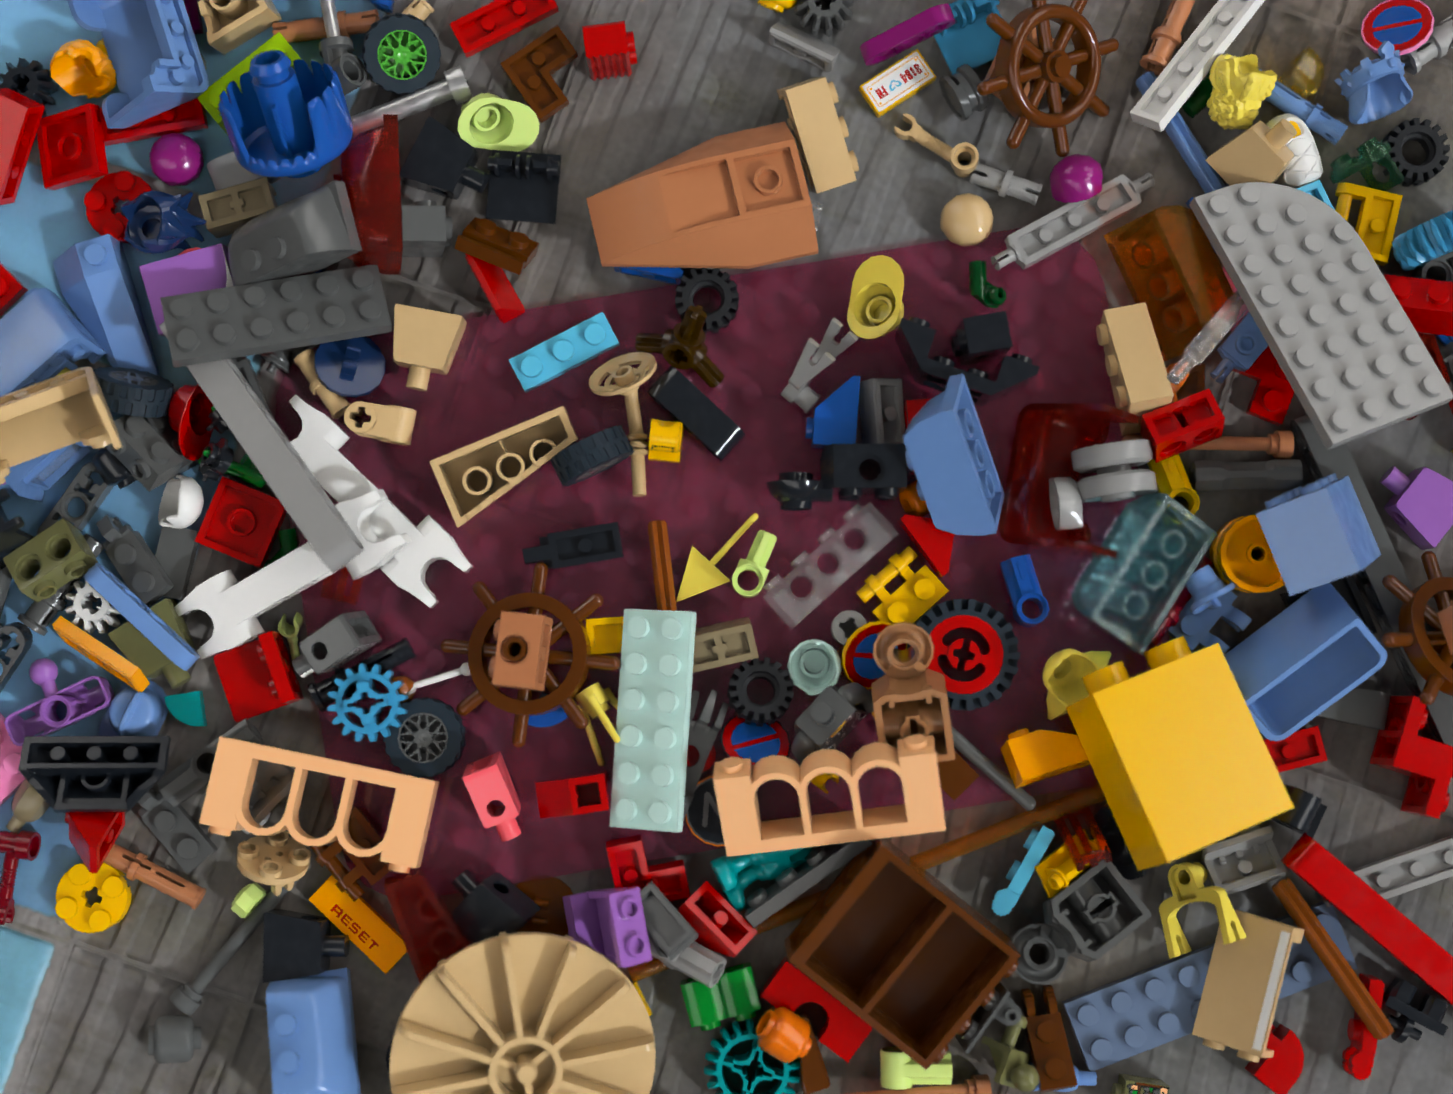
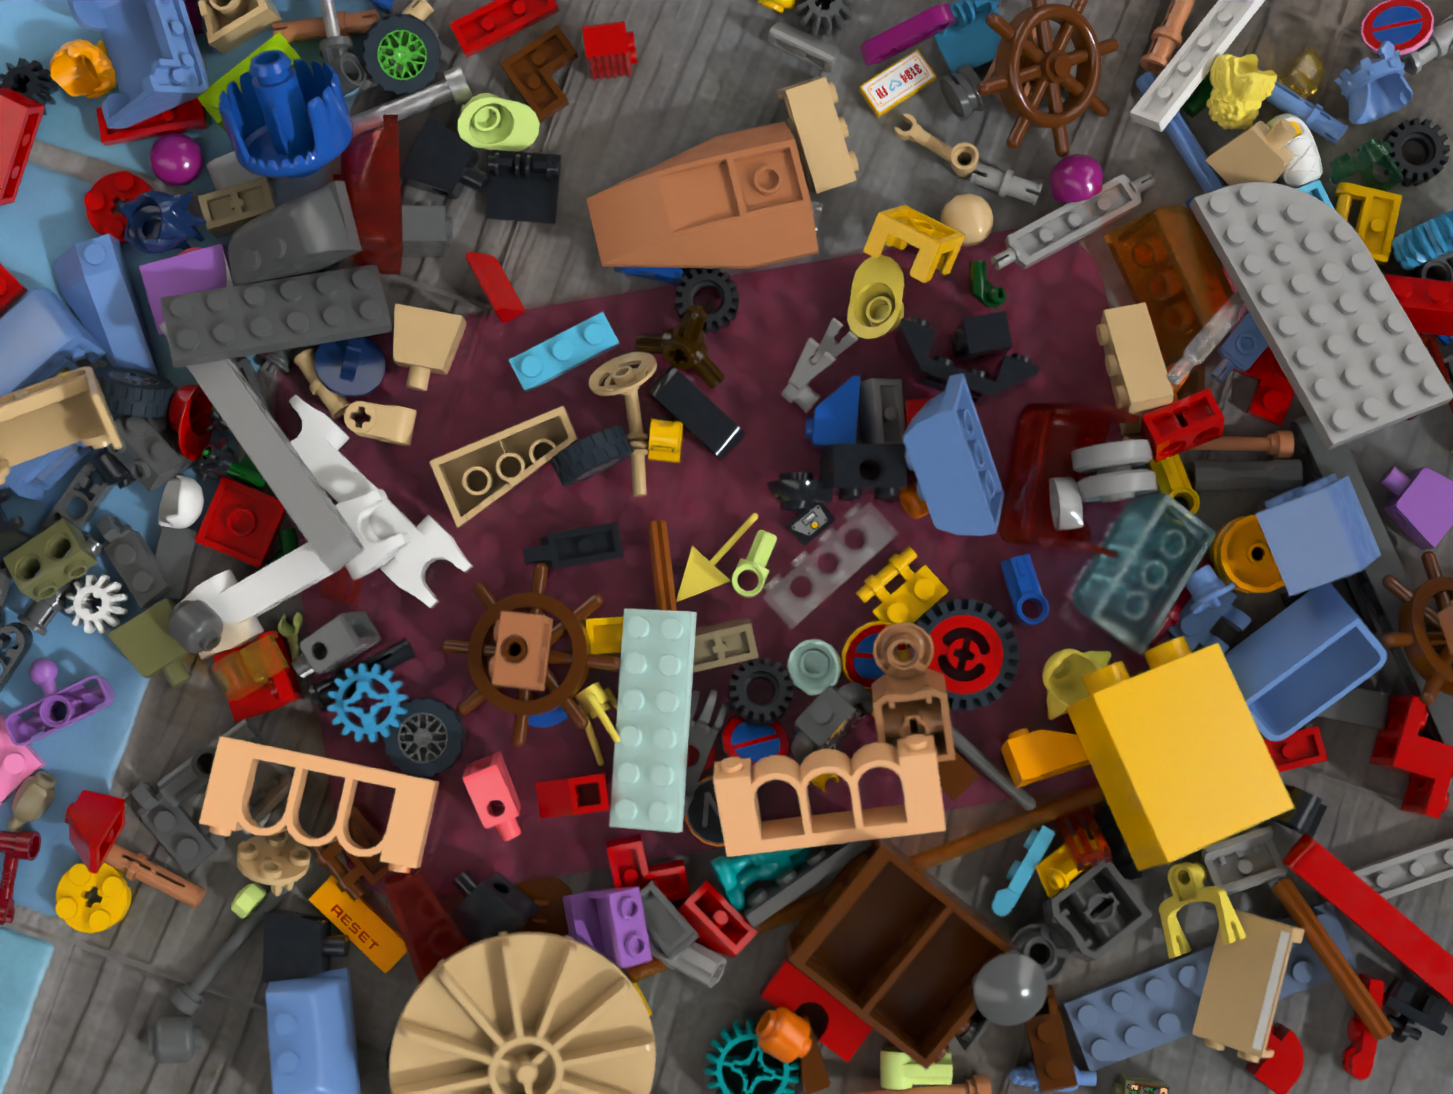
black wedge [18,736,171,812] -> none
red plate [37,103,109,191] -> none
light orange tile [52,615,150,692] -> none
medium blue beam [83,563,200,671] -> none
medium blue piece [99,680,168,736] -> none
teal tile [164,691,207,726] -> none
white hinge [391,662,471,705] -> none
reddish brown plate [454,217,539,275] -> none
green brick [680,962,762,1031] -> none
light grey wheel [830,610,867,646] -> none
red slope [897,514,954,578] -> none
olive piece [981,1016,1039,1092] -> none
none -> dark grey head [168,600,224,654]
none -> clear yellow brick [211,635,289,701]
none -> sticker [787,502,836,546]
none -> yellow panel [863,205,966,283]
none -> dark grey dish [972,950,1047,1026]

